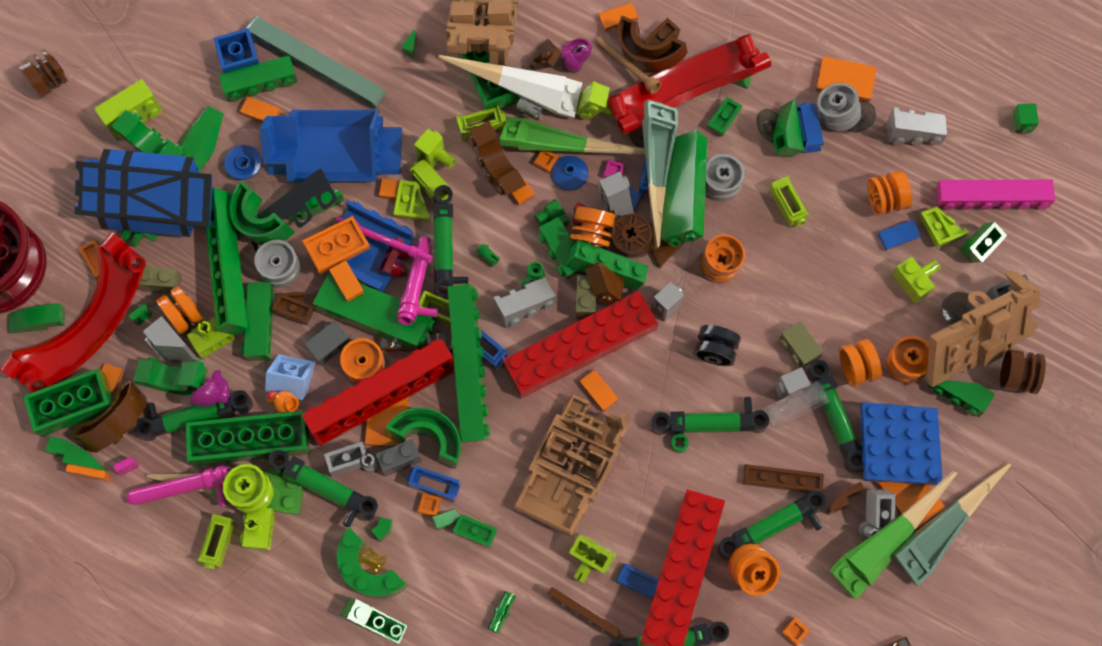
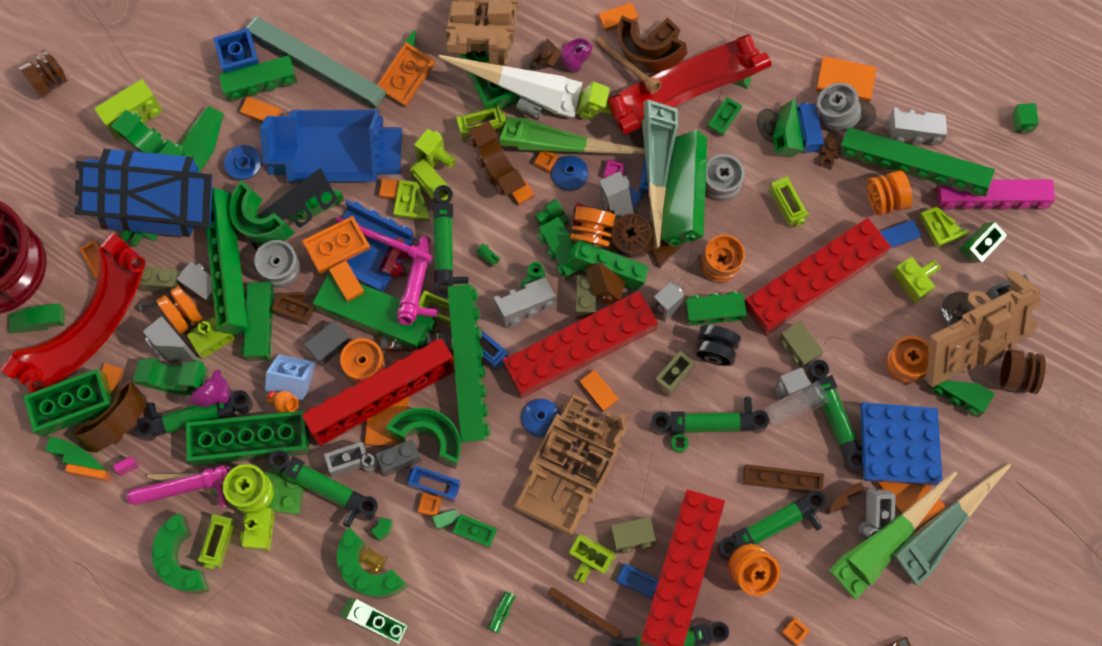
green tile [128,304,152,326] -> none
orange wheel [838,339,882,388] -> none
none -> green brick [152,513,210,594]
none -> light grey brick [176,261,213,305]
none -> orange tile [377,42,436,107]
none -> blue dish [522,399,560,437]
none -> olive brick [611,517,656,554]
none -> olive brick [654,350,695,397]
none -> green brick [685,291,747,326]
none -> red brick [745,218,891,335]
none -> reddish brown plate [819,135,843,170]
none -> green brick [840,127,995,197]

